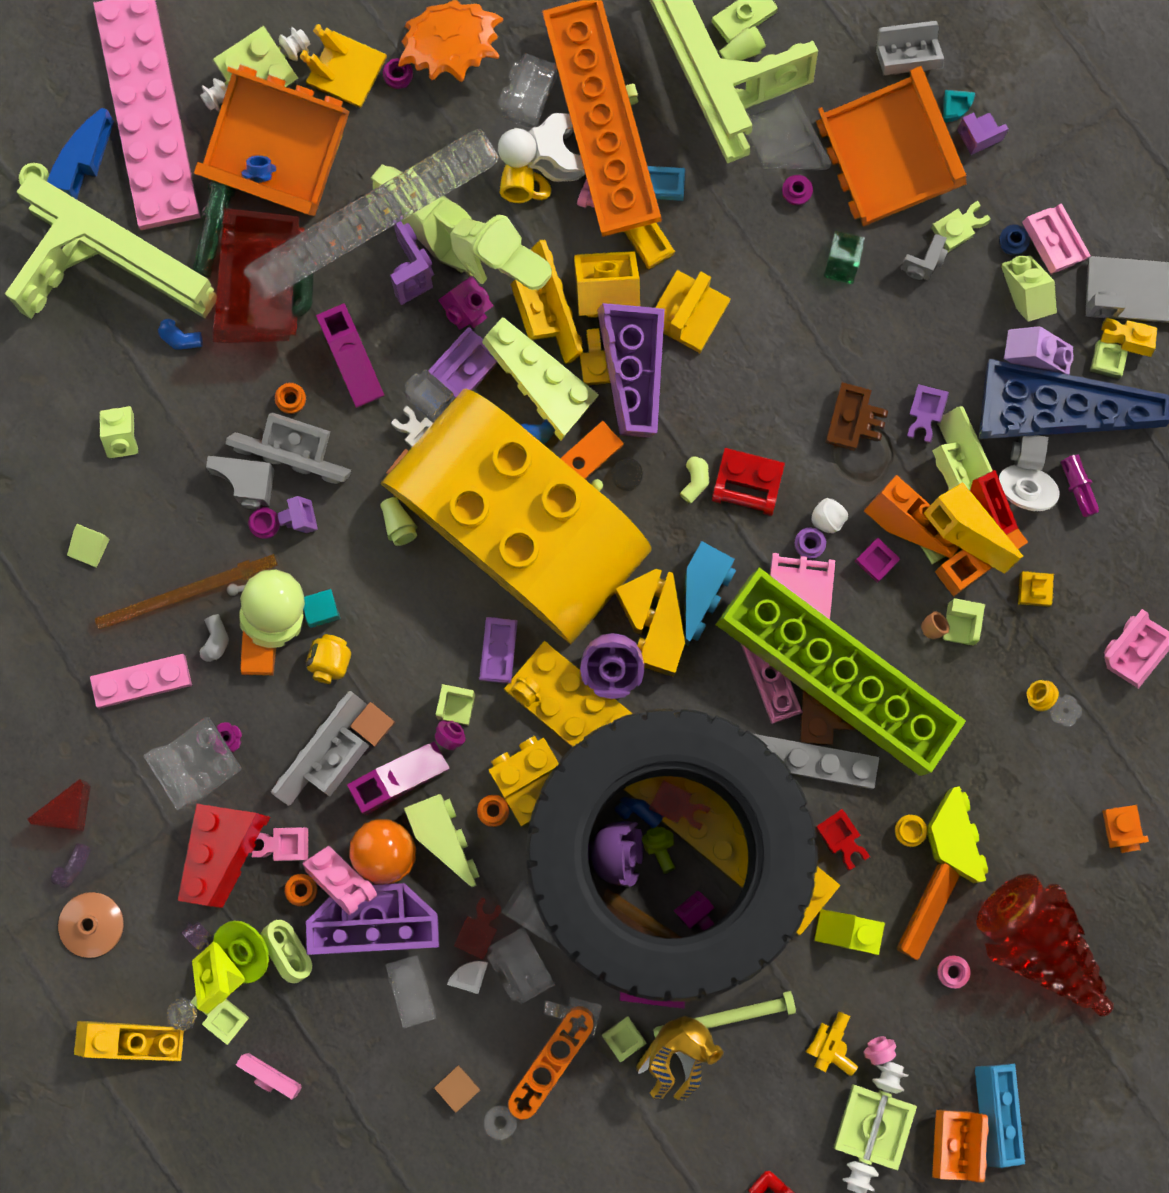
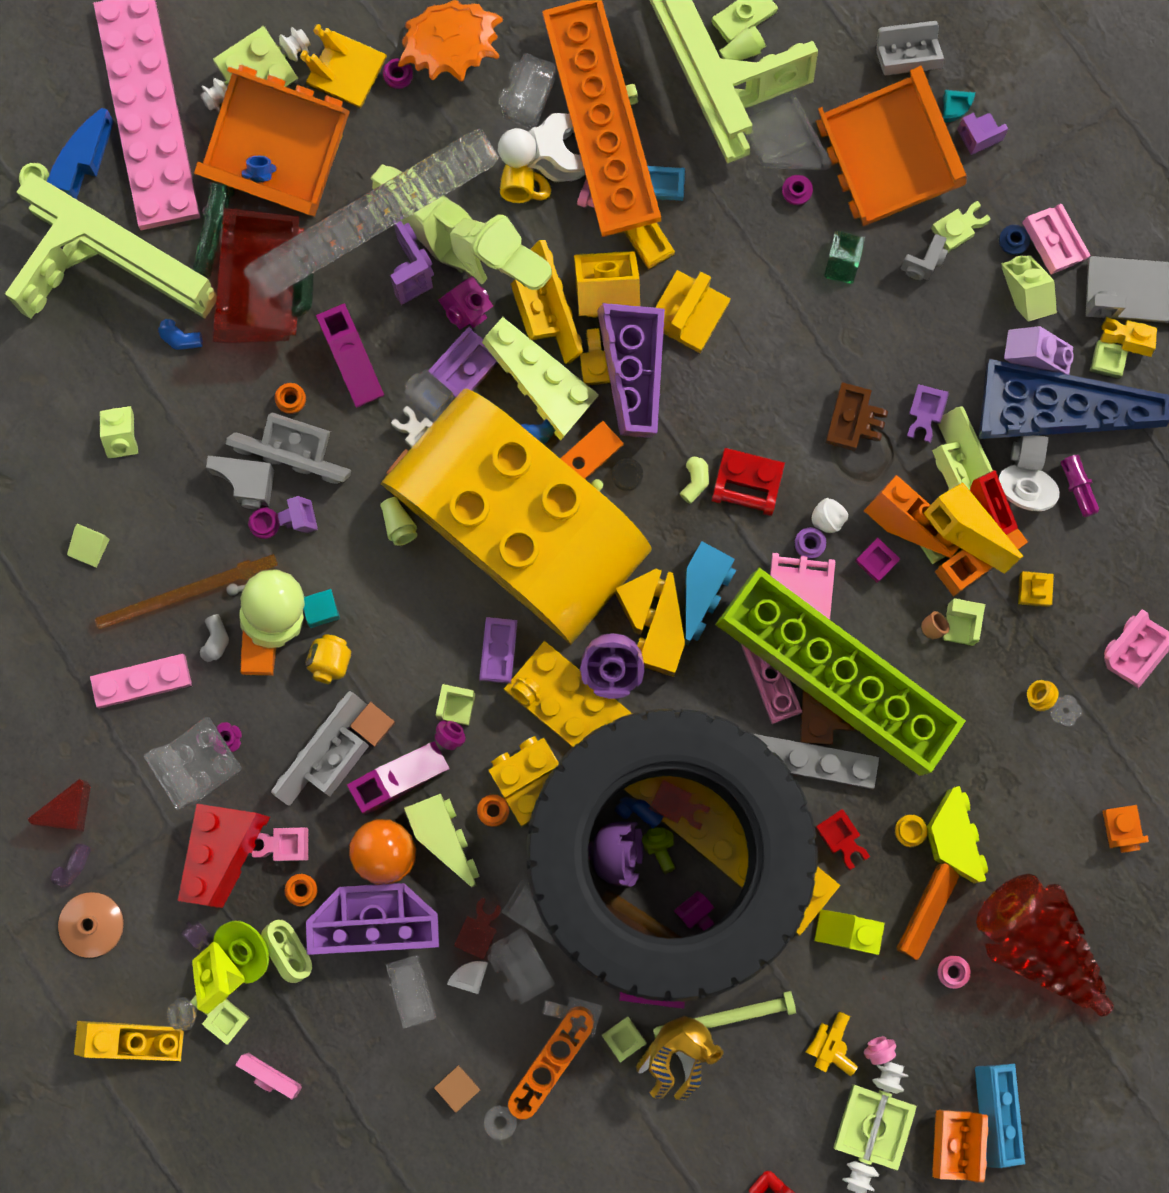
bright pink plate [302,846,377,915] -> none

